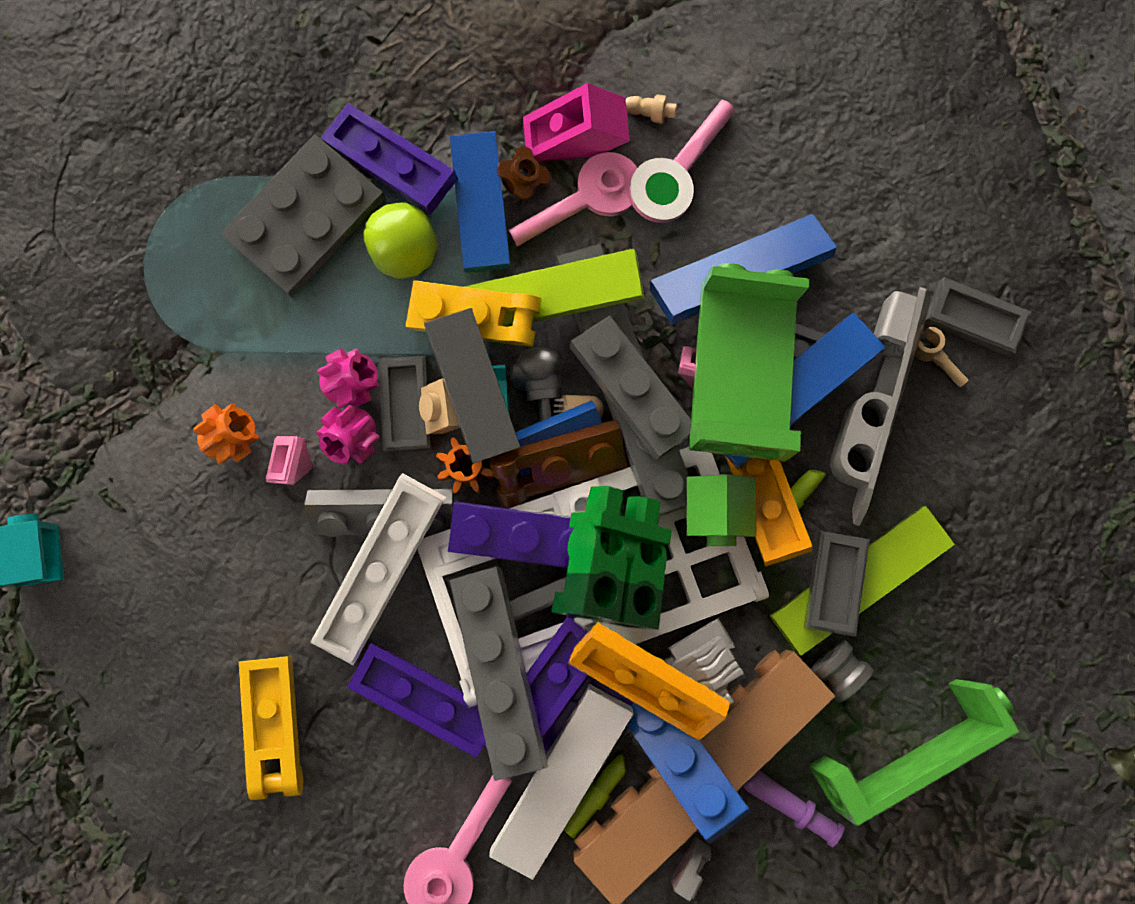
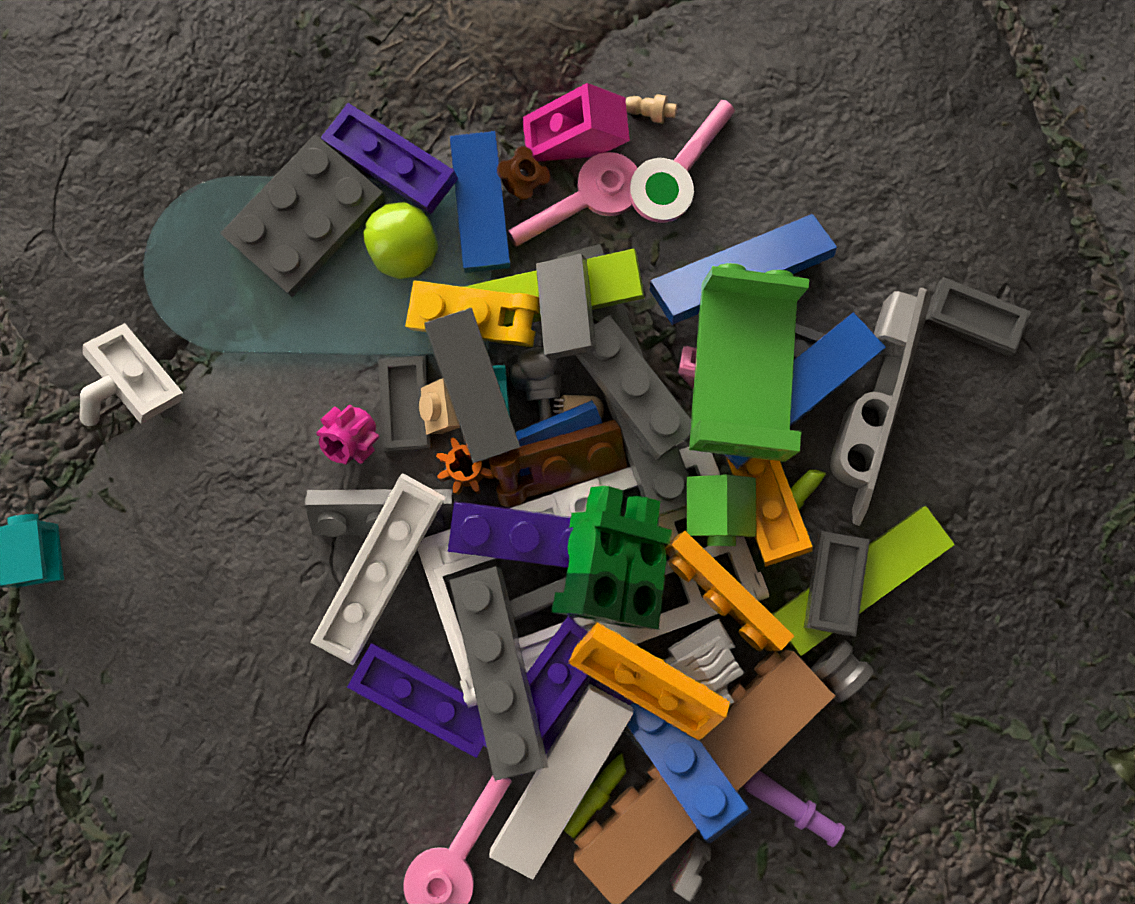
orange gear [193,403,258,464] -> none
yellow plate [239,656,303,801] -> none
bright pink slope [265,436,313,485] -> none
dark pink gear [318,348,379,408] -> none
bright green panel [808,679,1019,826] -> none
tan hand [915,327,968,388] -> none
none -> white plate [80,323,183,426]
none -> tile [536,253,596,360]
none -> light orange plate [665,531,794,651]

